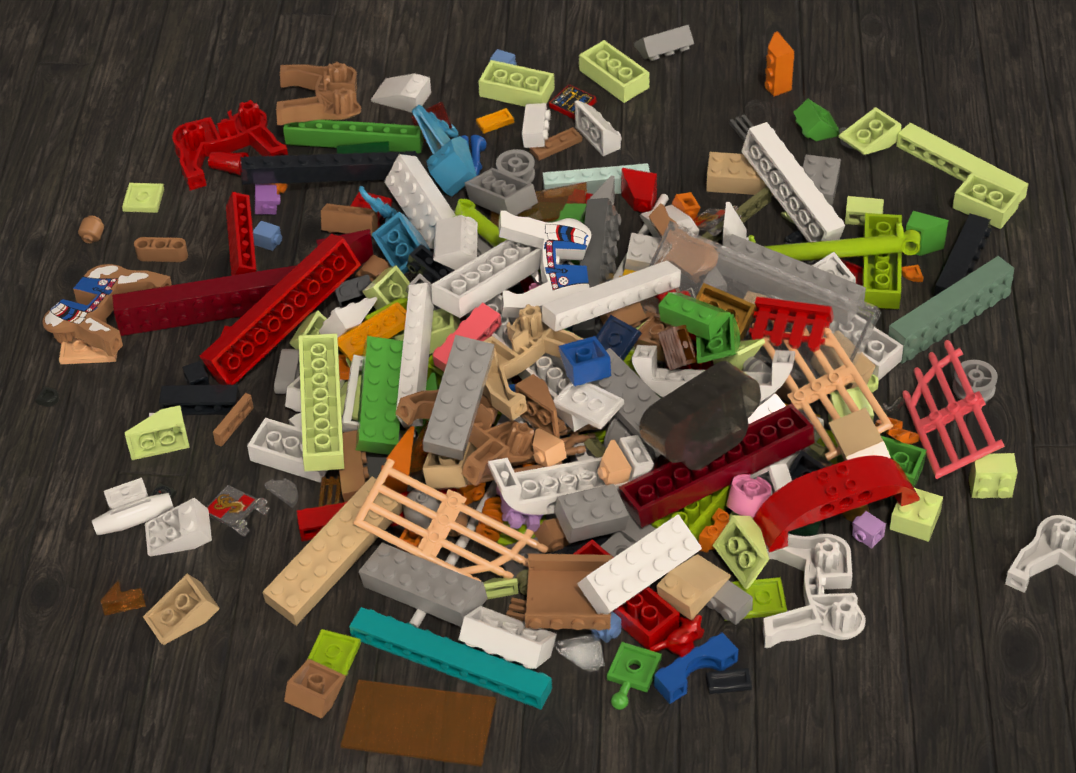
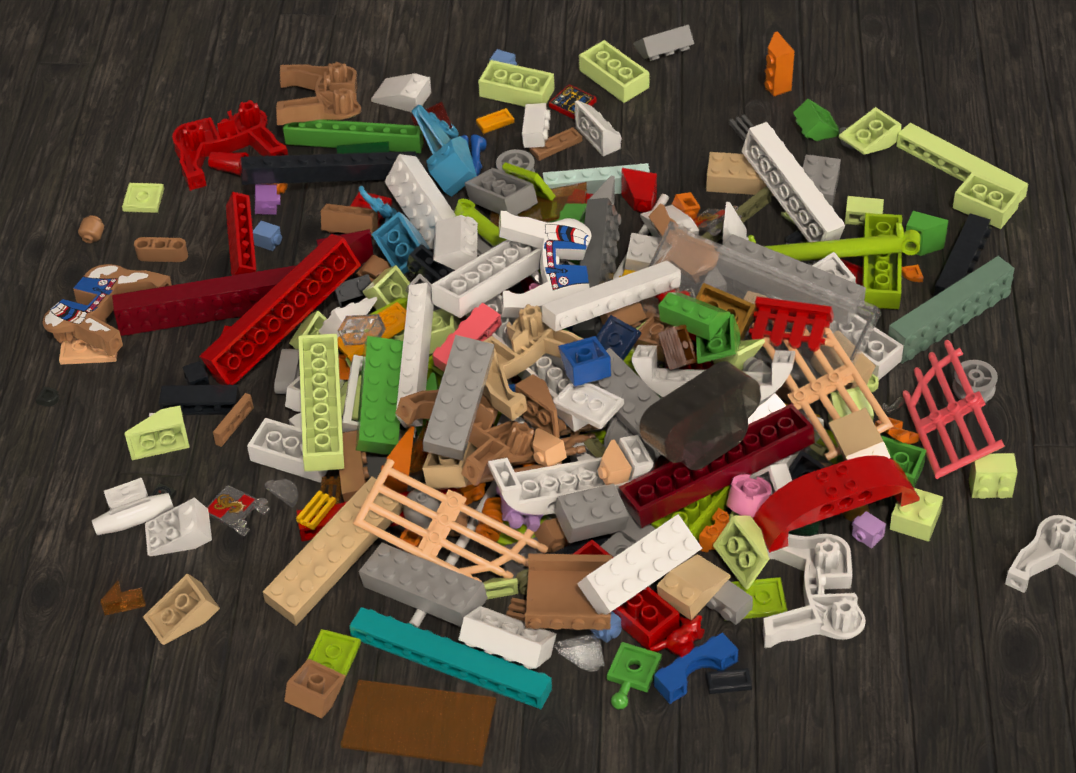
none -> yellow tile [296,490,336,530]
none -> clear brick [338,314,386,345]
none -> lime tile [502,162,556,201]

